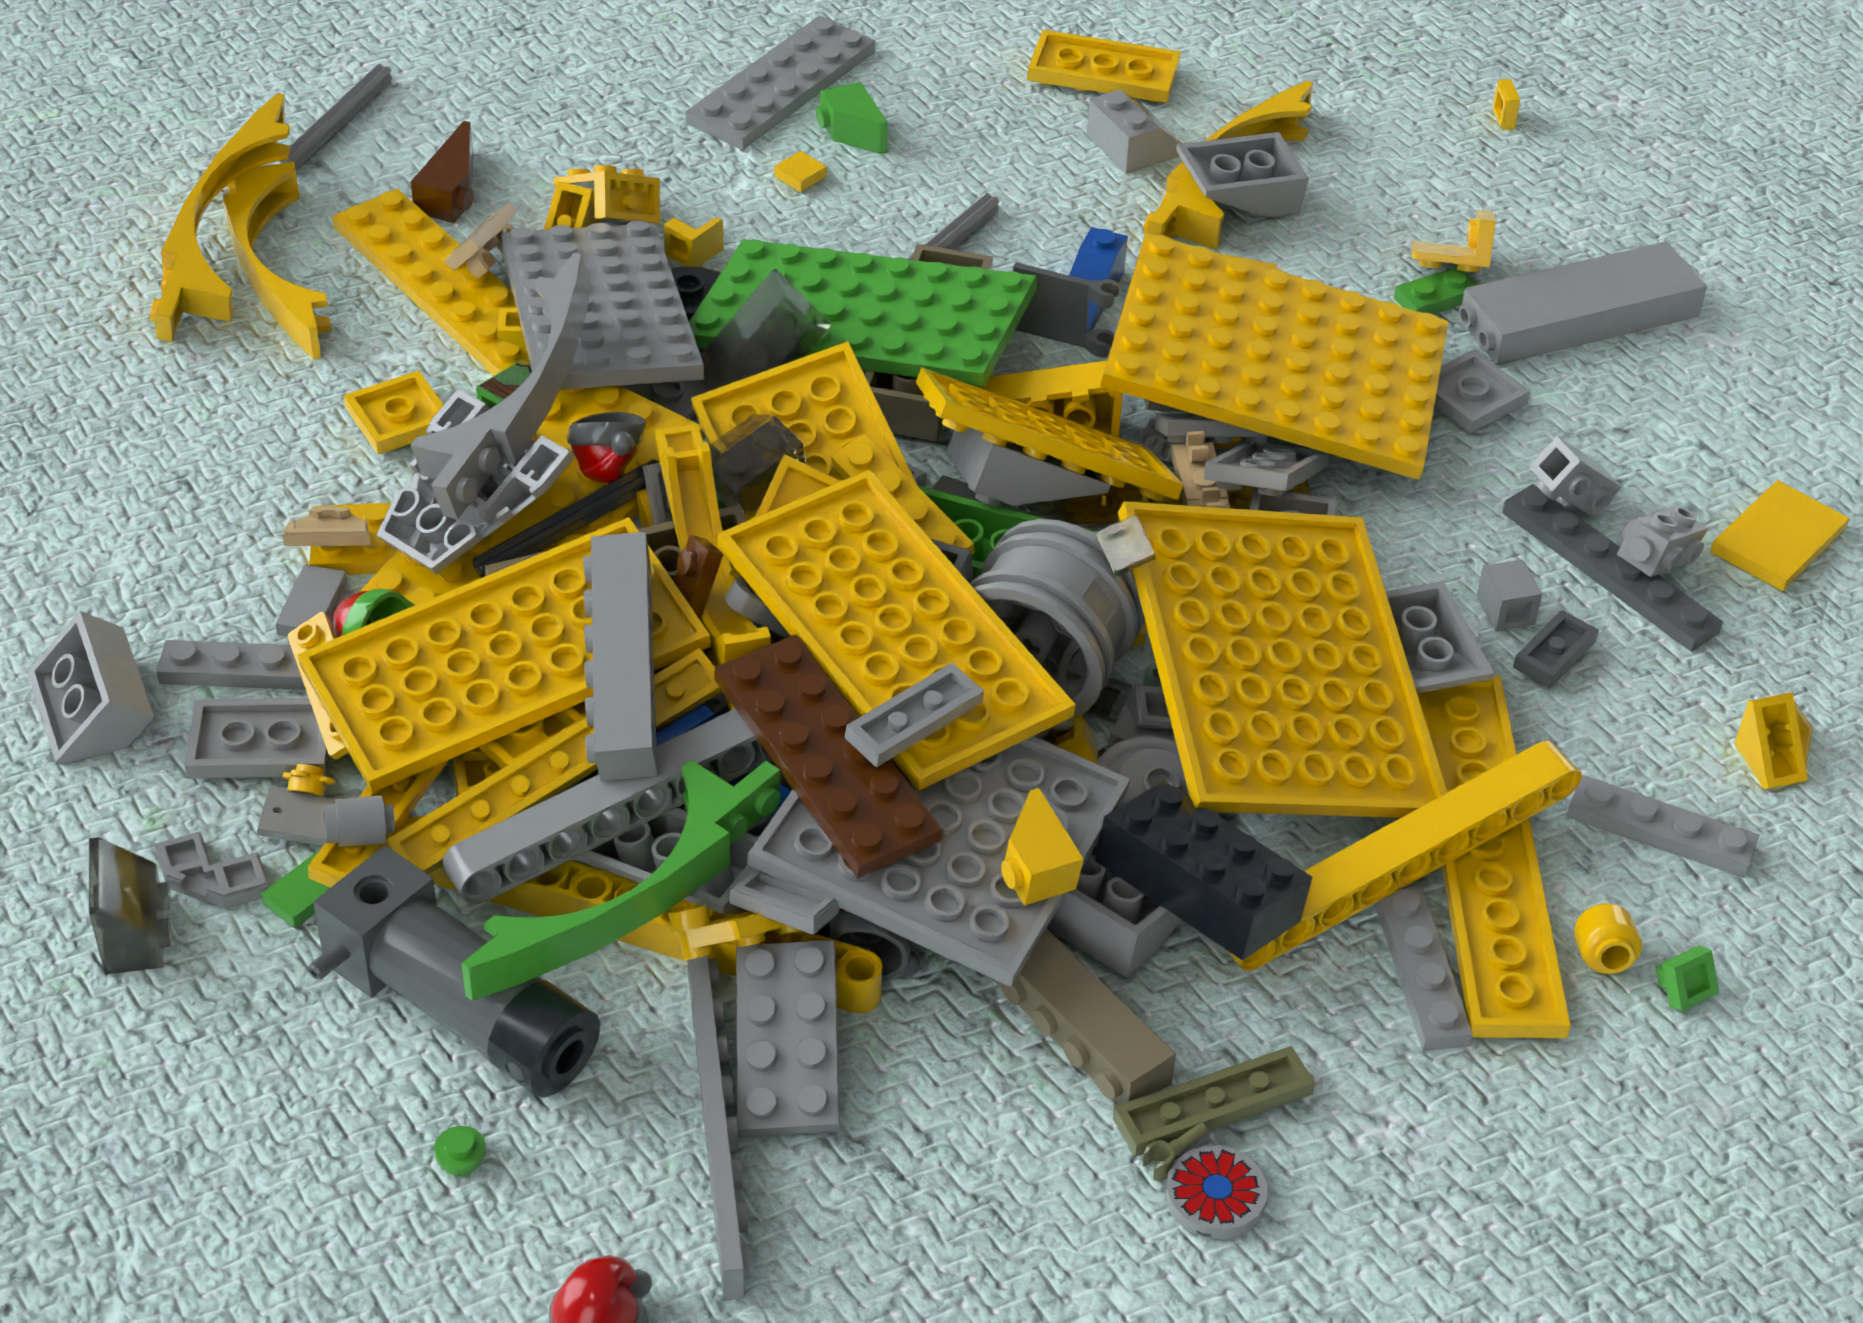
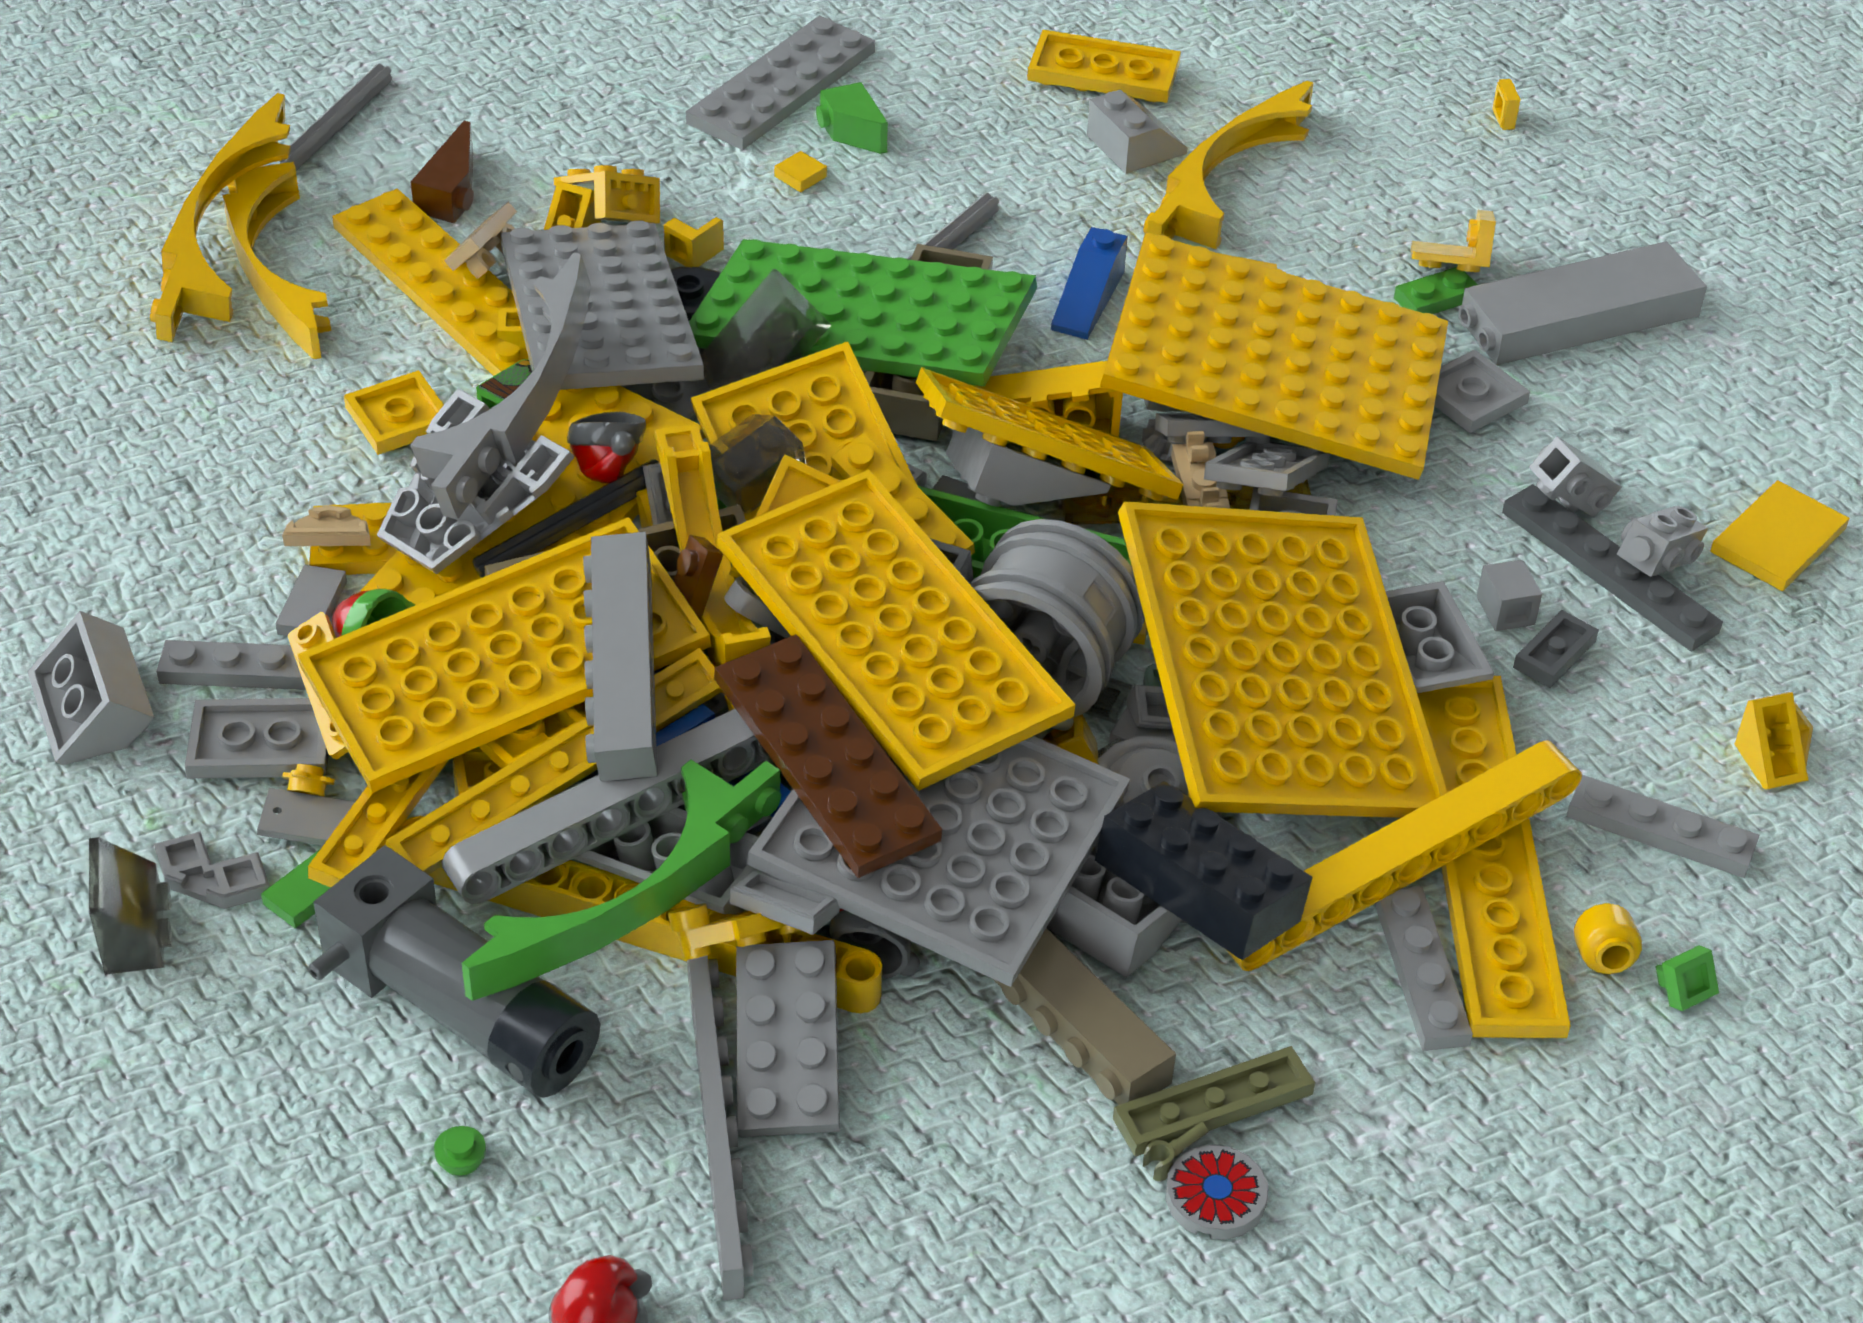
light grey brick [323,795,395,847] -> none
light grey plate [844,663,984,767] -> none
yellow slope [1001,788,1084,906] -> none
dark grey flag [1013,262,1119,358] -> none
clear smoke plate [1095,515,1156,577] -> none
light grey slope [1176,132,1309,218] -> none

